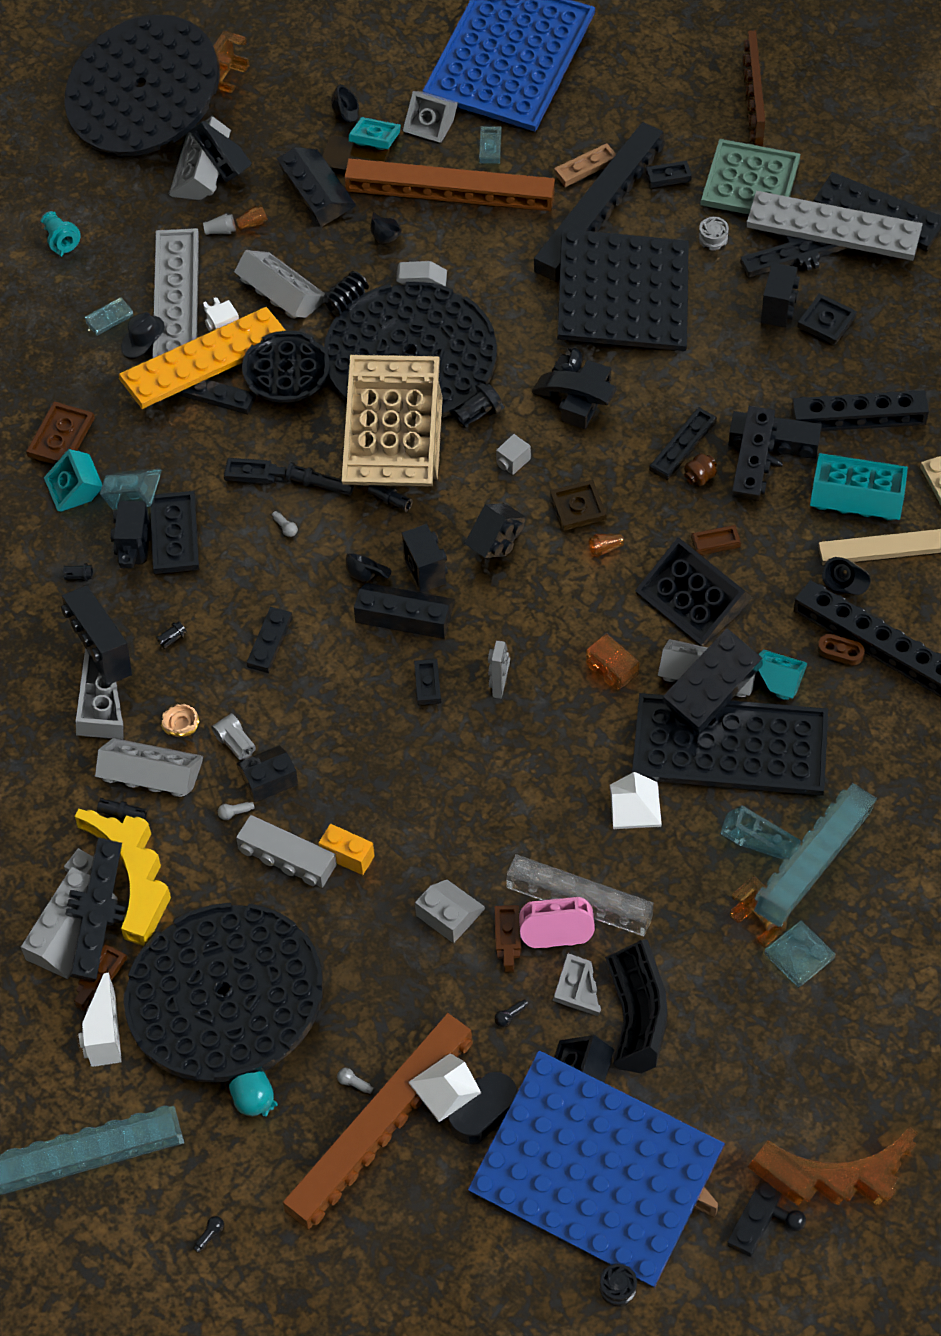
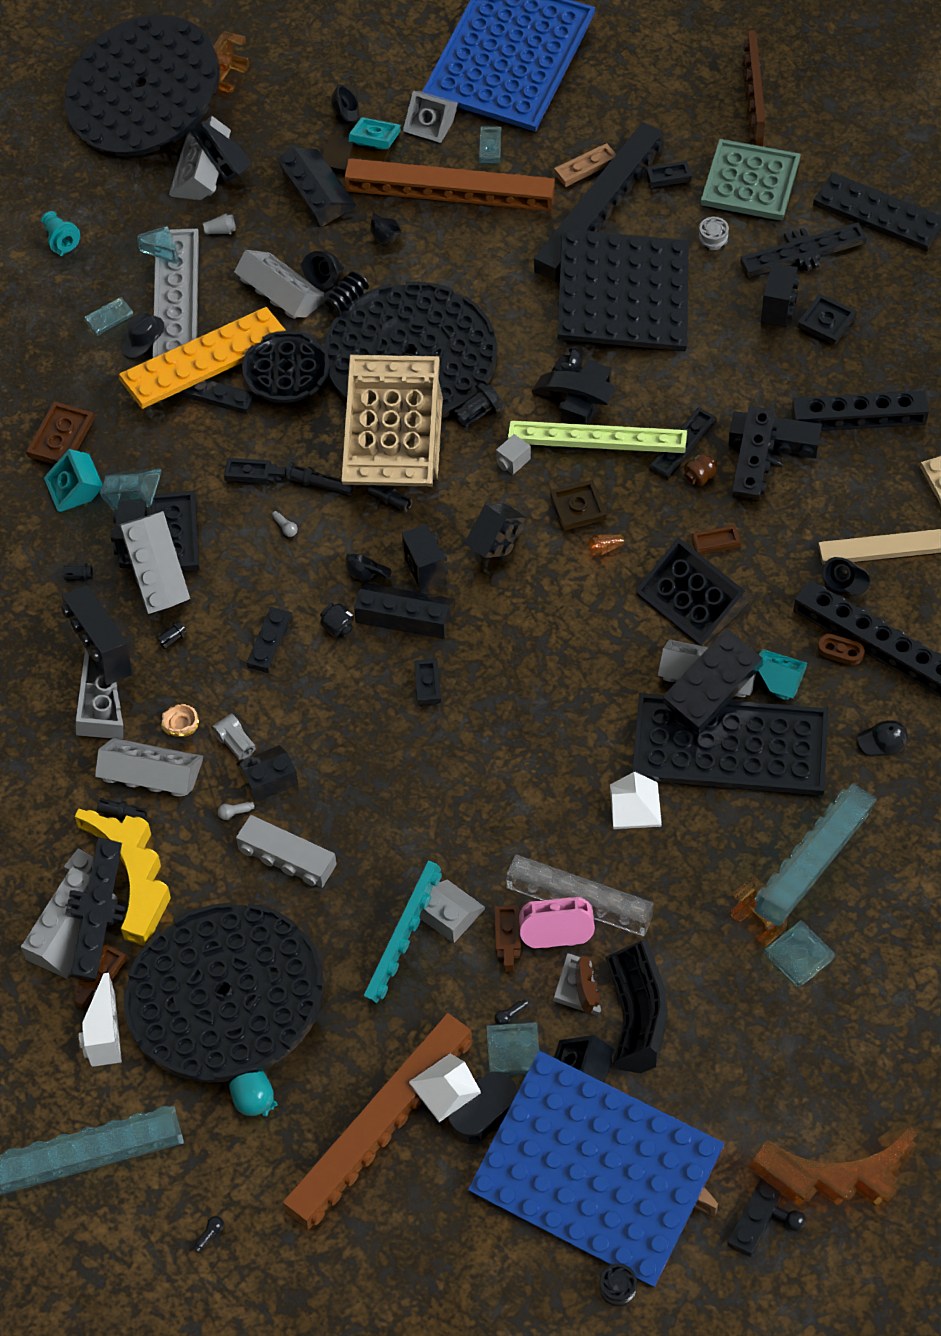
white brick [203,297,239,332] -> none
clear orange cone [236,205,268,230] -> none
light orange brick [319,824,374,875] -> none
light grey piece [337,1067,374,1094] -> none
light grey slope [396,261,447,287] -> none
light grey wing [488,641,511,699] -> none
clear orange brick [586,633,639,690] -> none
clear light blue slope [720,805,801,862] -> none
light grey plate [747,191,923,261] -> none
teal slope [810,453,908,520] -> none
none -> light grey slope [119,511,190,614]
none -> clear light blue slope [137,226,179,264]
none -> black piece [300,251,344,290]
none -> black head [320,603,354,637]
none -> teal plate [364,860,442,1003]
none -> clear light blue plate [487,1022,539,1075]
none -> yellowish green plate [508,421,687,453]
none -> reddish brown slope [575,956,600,1015]
none -> black cap [857,720,908,756]

